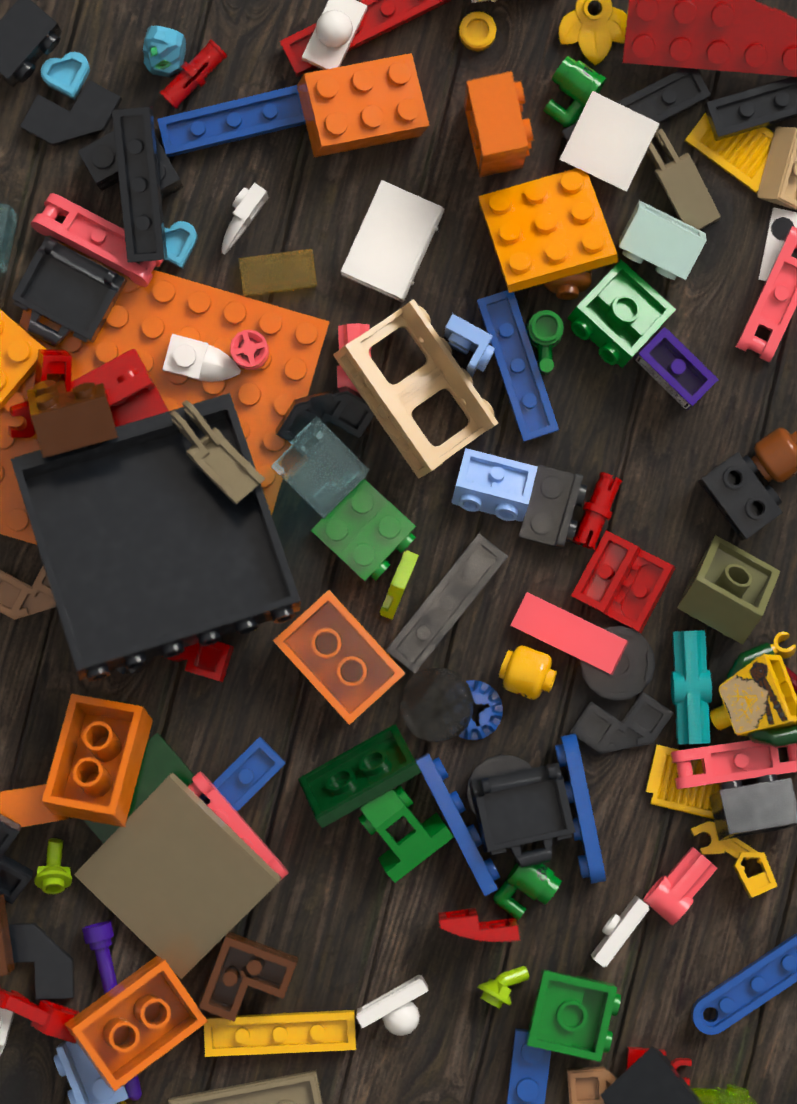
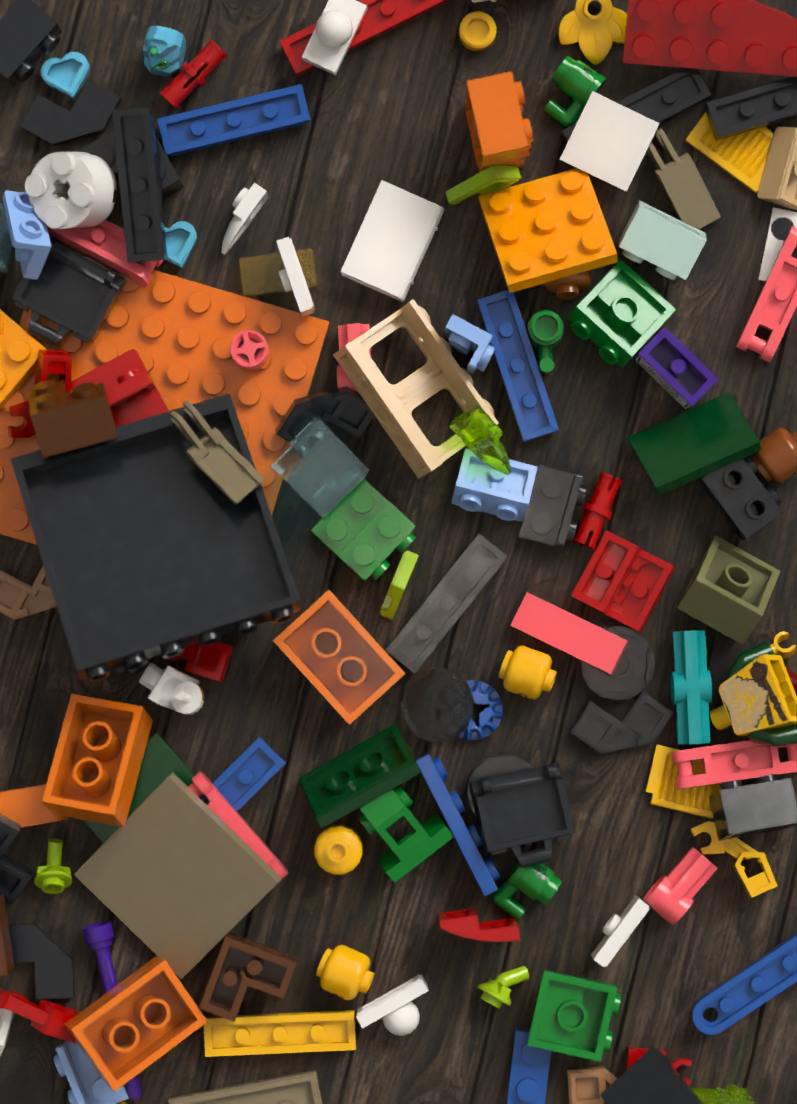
white plate [162,334,241,382] -> none
orange brick [297,53,430,157] -> none
blue plate [555,734,606,884] -> none
none -> light blue bracket [2,190,51,280]
none -> white brick [25,152,117,229]
none -> white hips [139,663,204,715]
none -> white plate [276,237,315,317]
none -> yellow head [314,824,363,875]
none -> yellow head [316,944,375,1001]
none -> lime tile [446,165,521,205]
none -> clear neon green plate [449,406,511,475]
none -> dark green tile [627,392,762,496]

